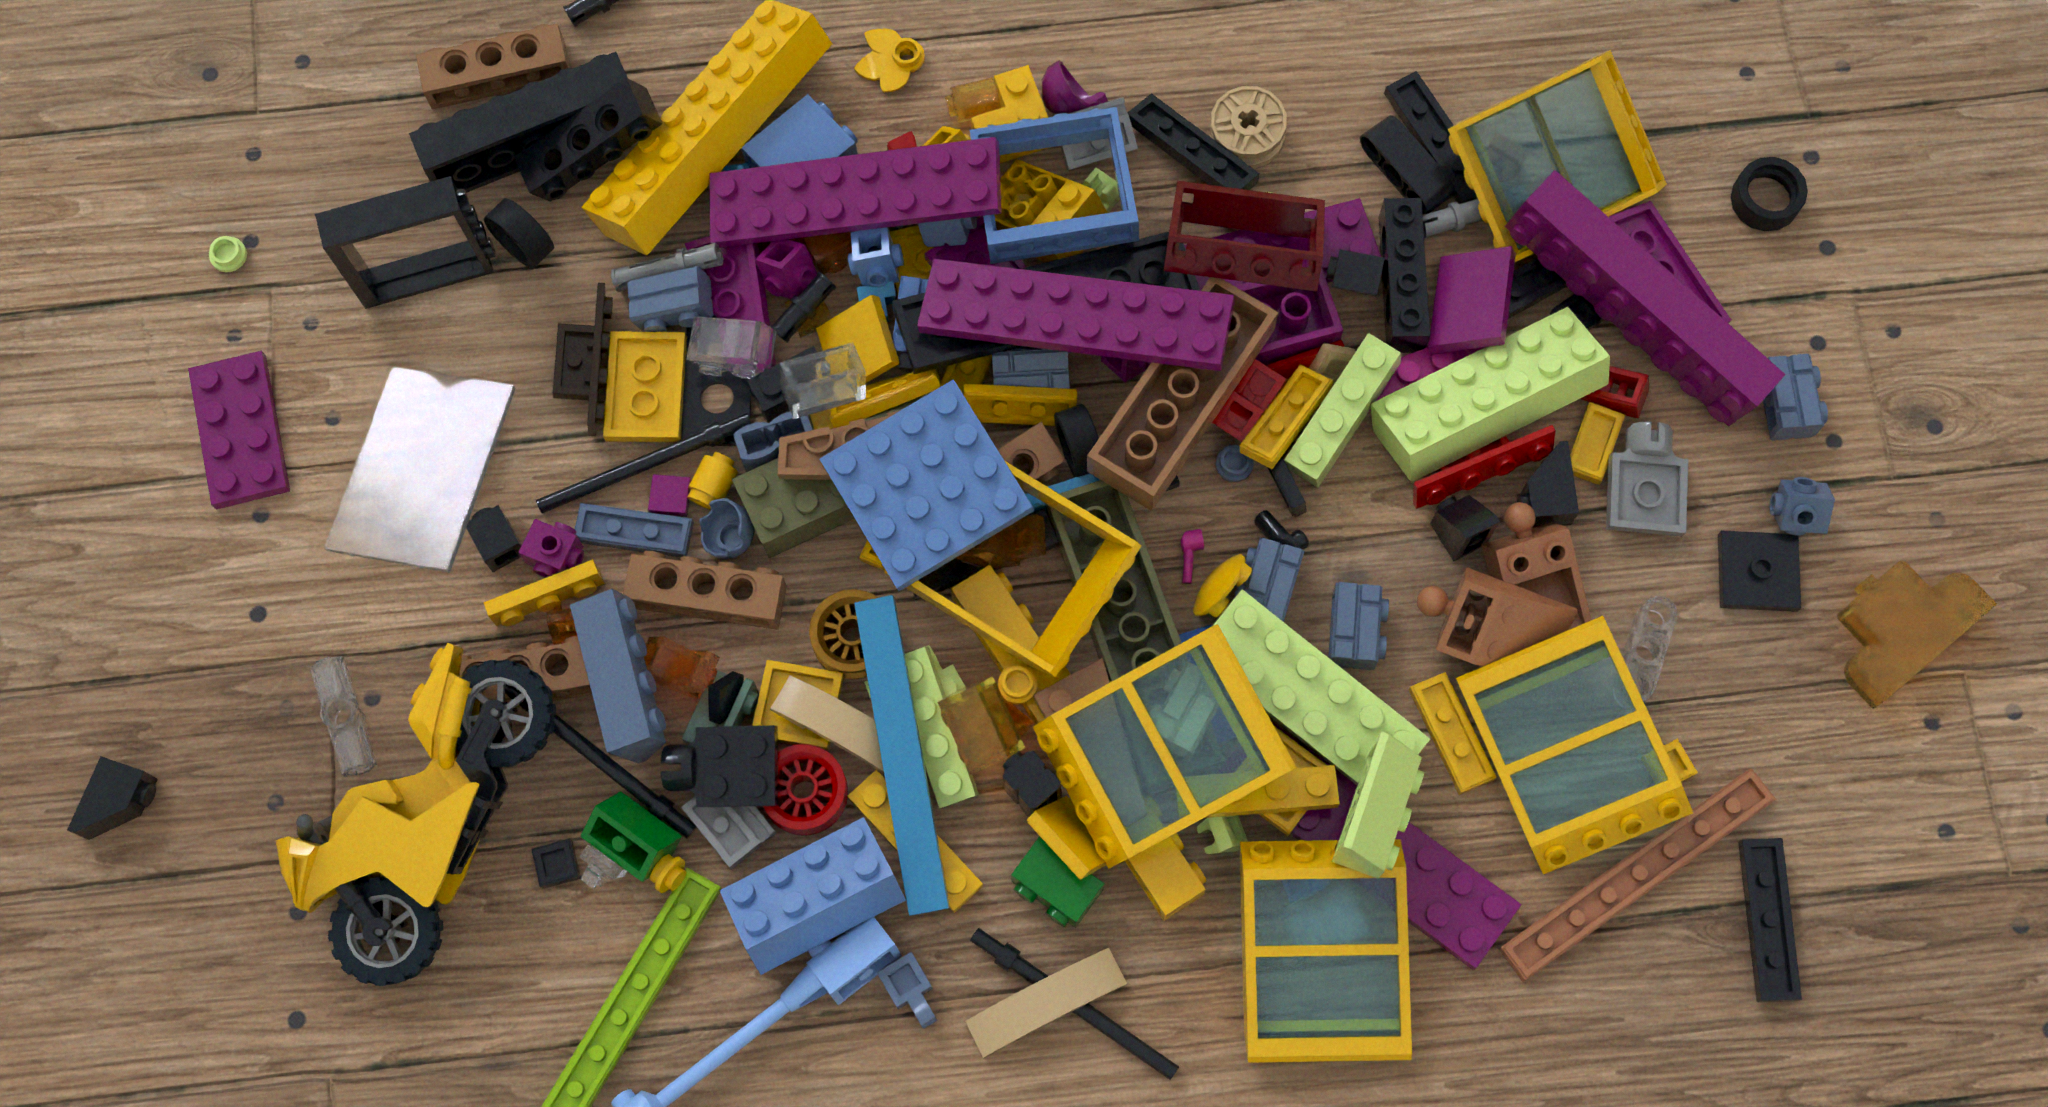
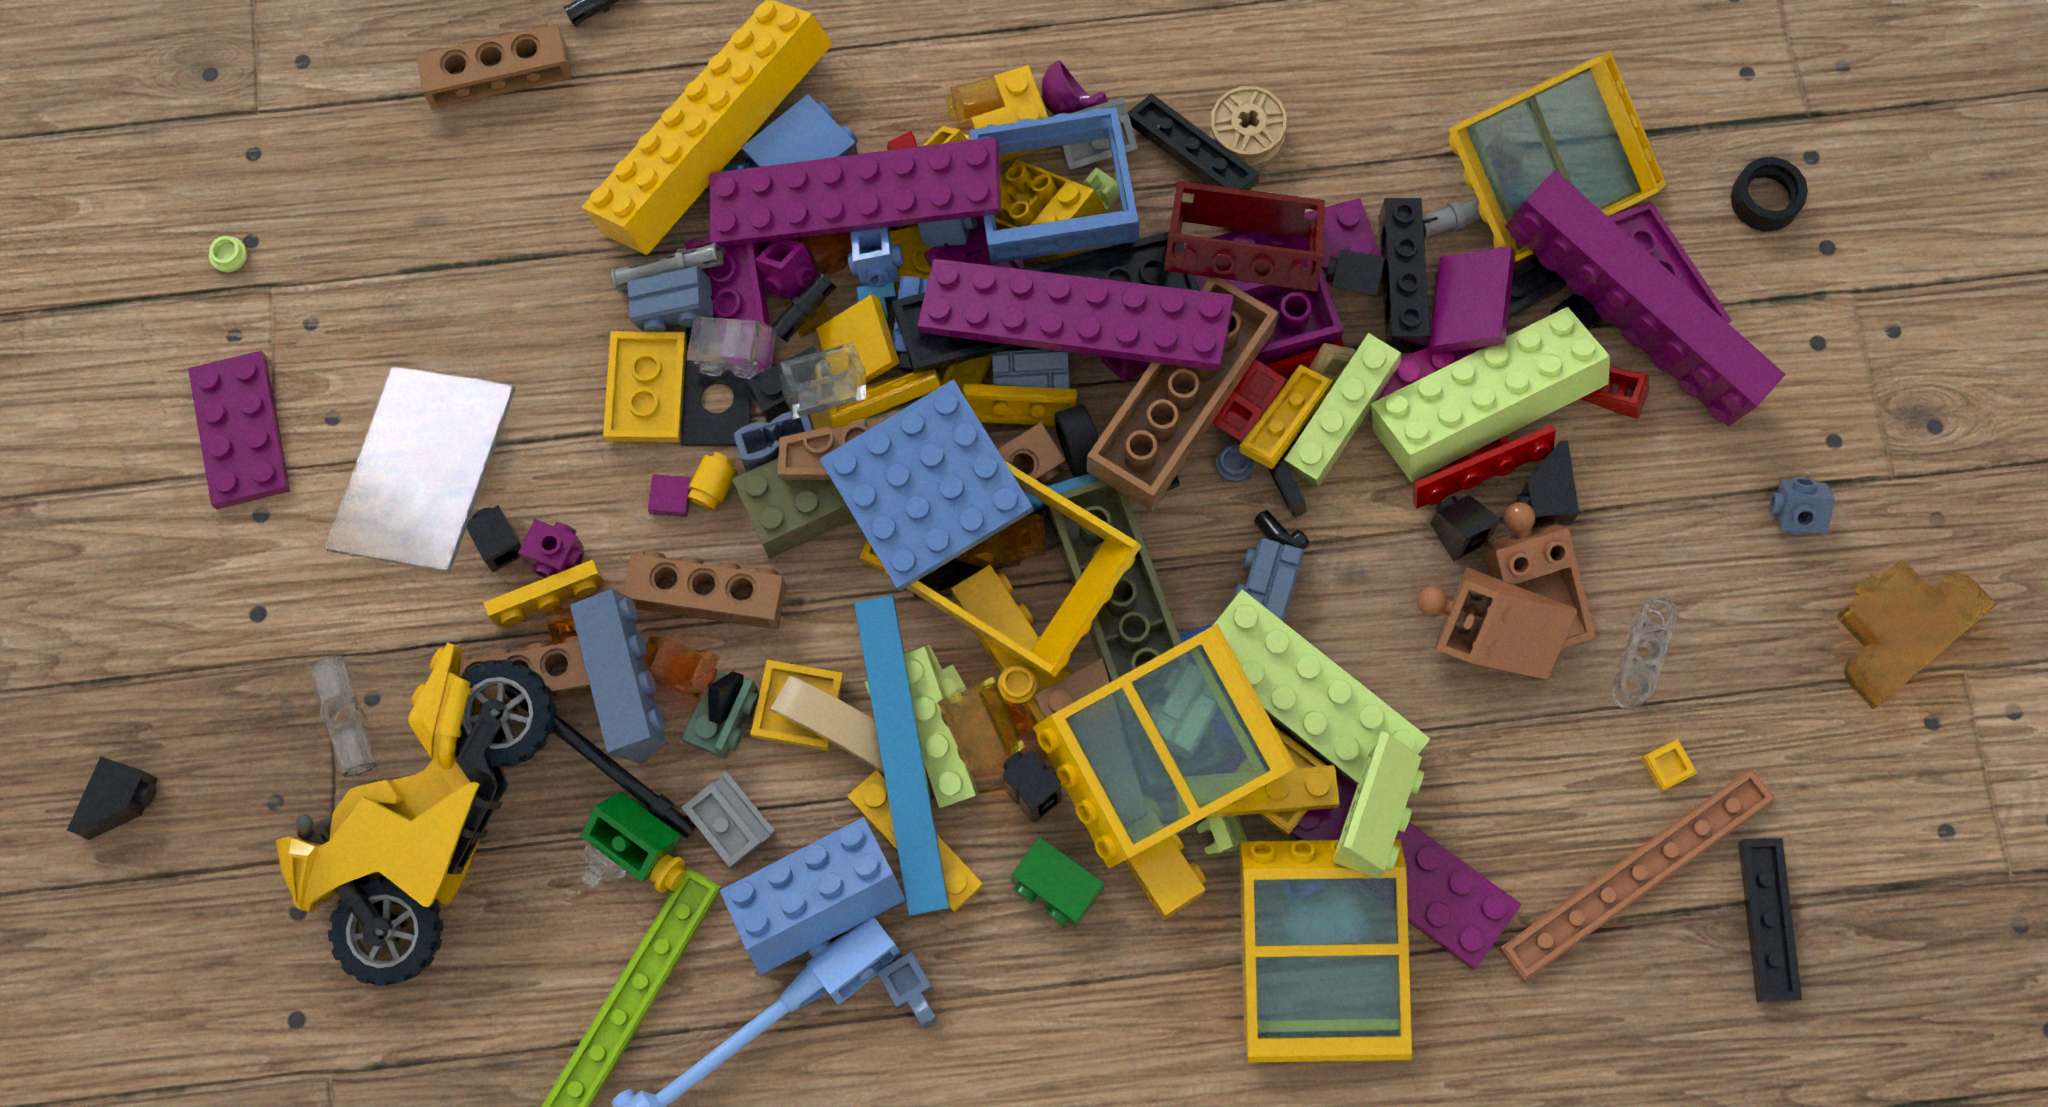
black window [315,176,495,309] -> none
black brick [409,52,628,193] -> none
black tyre [483,198,555,269] -> none
black brick [514,78,663,202] -> none
black tile [531,838,581,889] -> none
black bar [536,413,751,513] -> none
dark brown bracket [553,283,613,436] -> none
sand blue tile [575,503,694,557] -> none
black plate [660,725,778,807] -> none
sand blue hair [699,498,755,560] -> none
red wheel [763,744,848,836] -> none
pearl gold wheel [809,589,878,679] -> none
yellow plate [854,28,925,92] -> none
tan slope [965,948,1127,1058] -> none
black bar [970,928,1179,1080] -> none
yellow tile [1027,796,1106,879] -> none
dark pink hand [1181,529,1204,584] -> none
yellow dish [1193,554,1252,618] -> none
sand blue brick [1328,582,1389,670] -> none
black beam [1360,115,1455,215] -> none
black plate [1384,71,1478,204] -> none
yellow tile [1408,672,1497,795] -> none
window [1456,616,1693,875] -> none
yellow tile [1570,402,1625,485] -> none
light grey plate [1606,421,1688,537] -> none
black plate [1718,530,1801,612] -> none
sand blue brick [1763,353,1828,441] -> none

